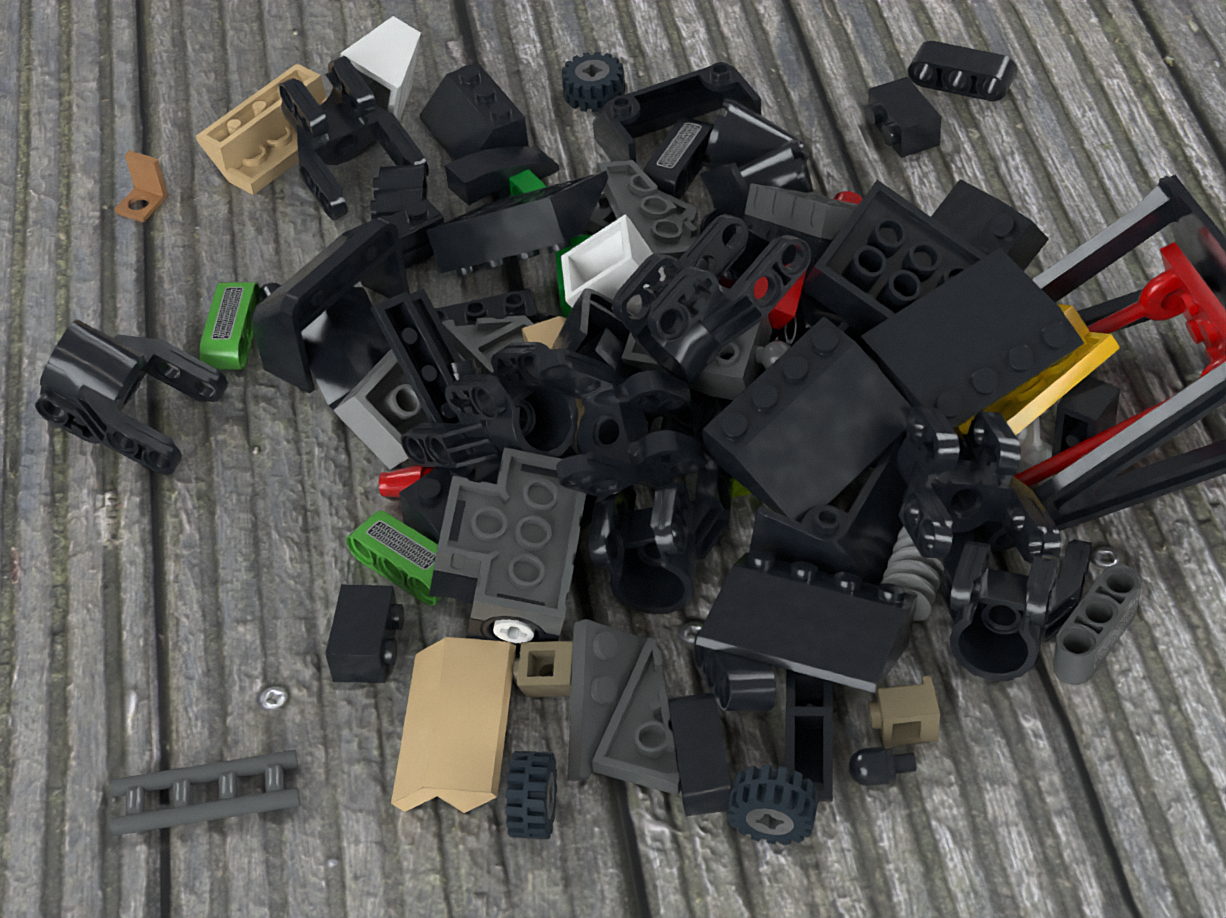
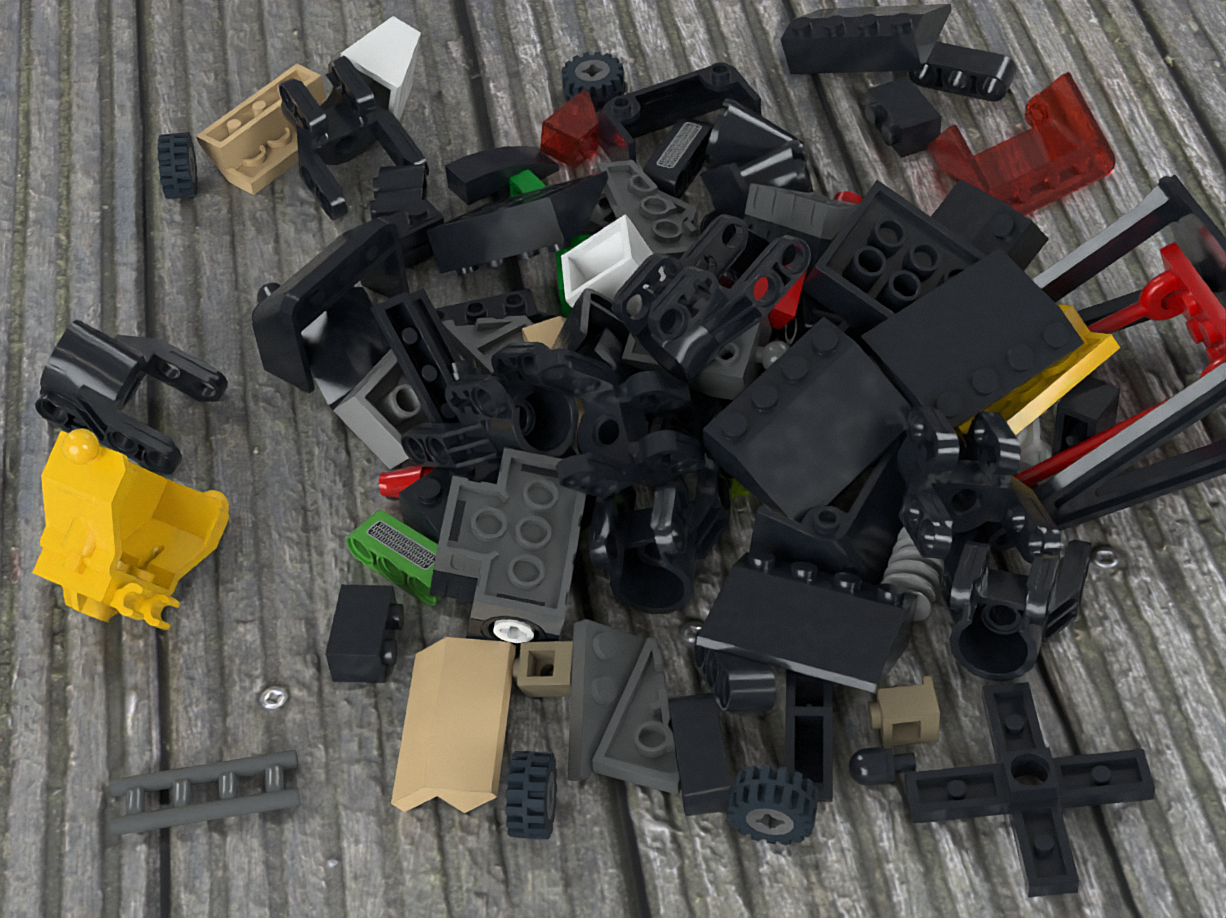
medium nougat bracket [114,150,169,222] -> none
bright green beam [200,282,260,370] -> none
black slope [420,62,529,161] -> none
dark grey beam [1053,564,1142,684] -> none
none -> yellow piece [32,428,230,630]
none -> black wheel [157,132,198,199]
none -> clear red slope [540,90,599,168]
none -> black slope [781,4,952,74]
none -> black piece [904,682,1155,898]
none -> clear red windscreen [927,72,1116,216]

